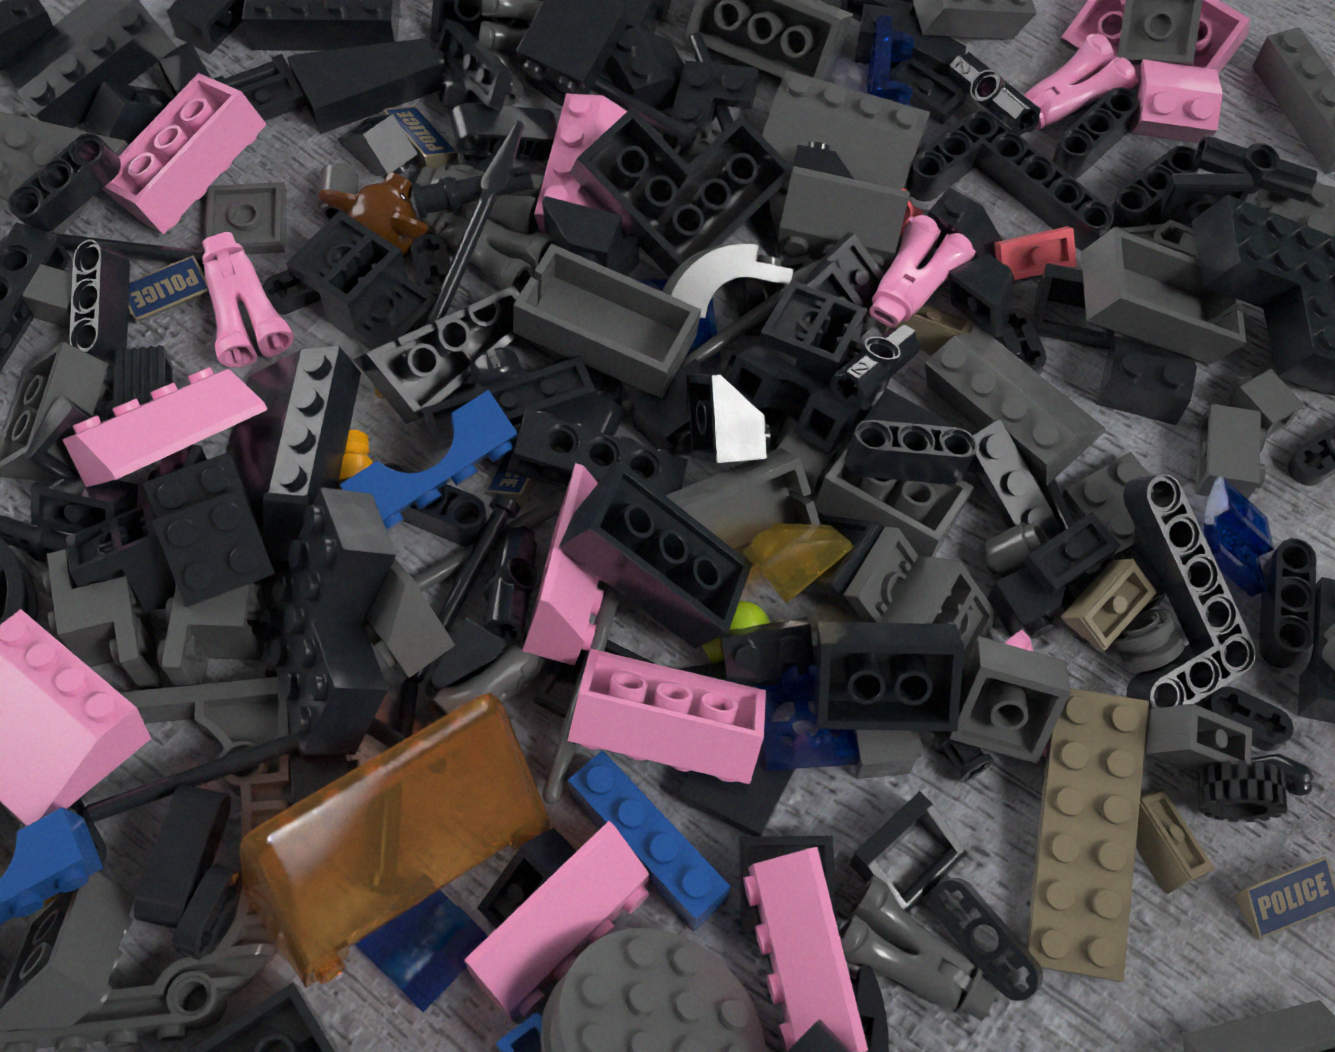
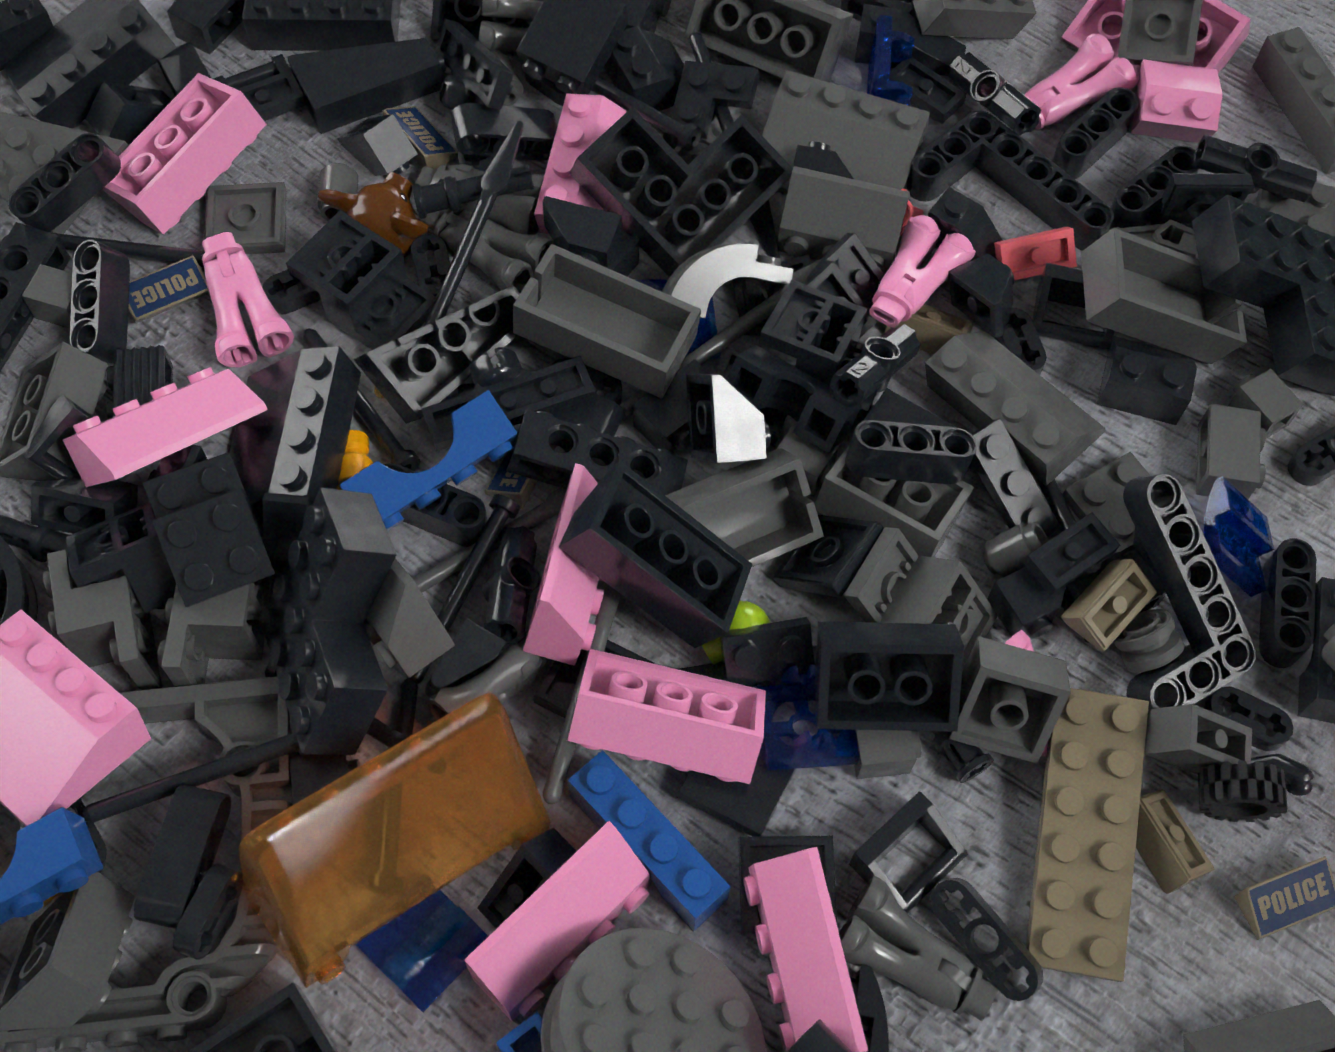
clear yellow slope [742,523,854,604] -> none
none -> black bar [303,328,420,471]

